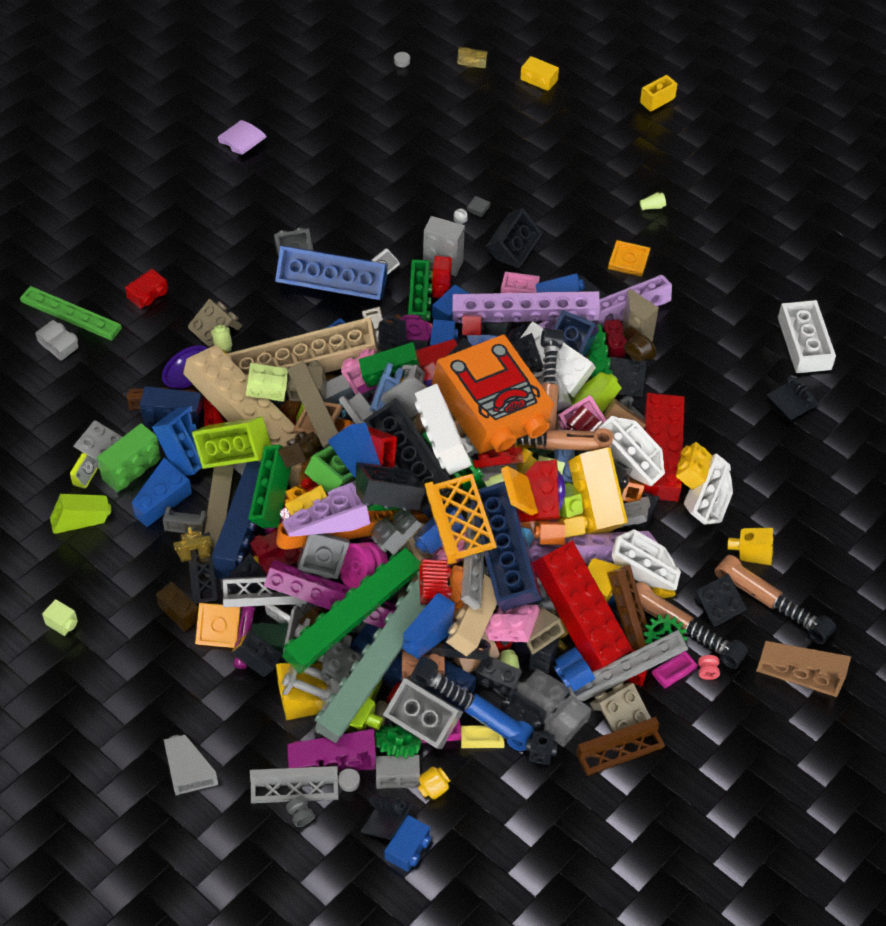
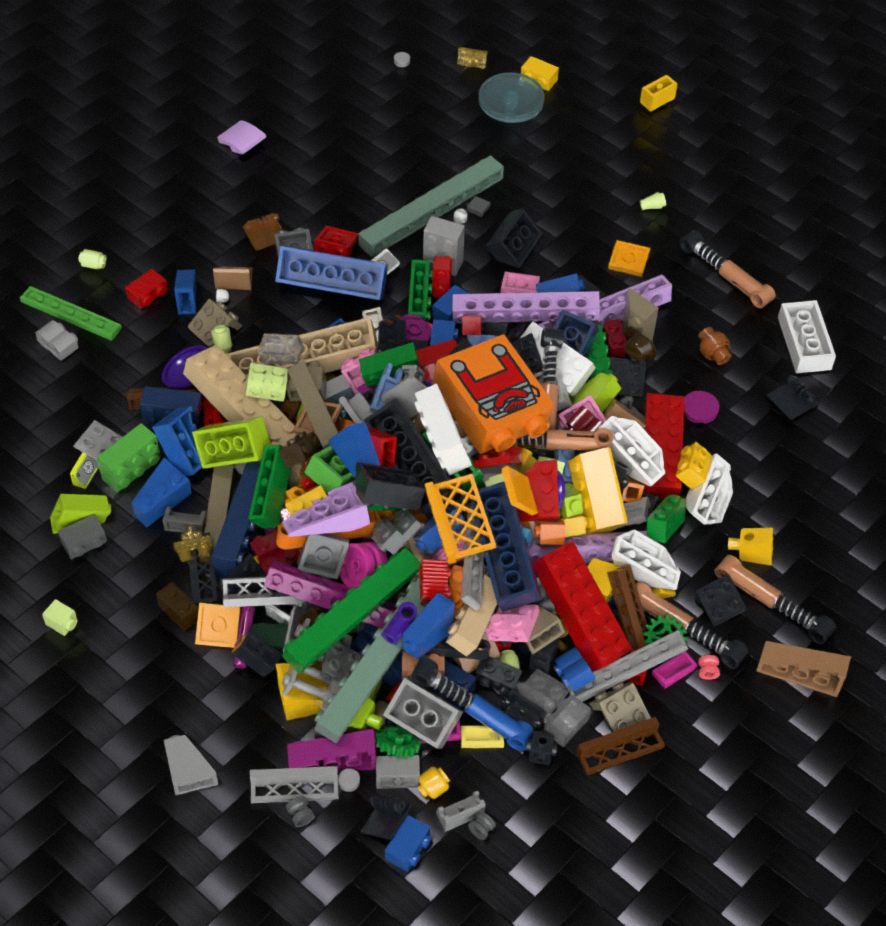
none -> dark grey brick [58,514,107,559]
none -> yellowish green brick [79,249,107,270]
none -> blue slope [175,270,197,315]
none -> medium nougat slope [213,267,253,290]
none -> white hinge [216,289,229,303]
none -> clear orange hinge [243,213,283,251]
none -> clear brick [258,333,304,365]
none -> red plate [314,226,359,257]
none -> sand green brick [359,155,504,257]
none -> dark purple piece [381,602,417,645]
none -> light grey hinge [436,791,486,832]
none -> dark grey wheel [468,811,496,840]
none -> clear light blue dish [479,73,544,123]
none -> green brick [646,495,686,543]
none -> piece [679,230,776,308]
none -> magenta tile [684,391,720,424]
none -> dark orange piece [698,327,732,365]

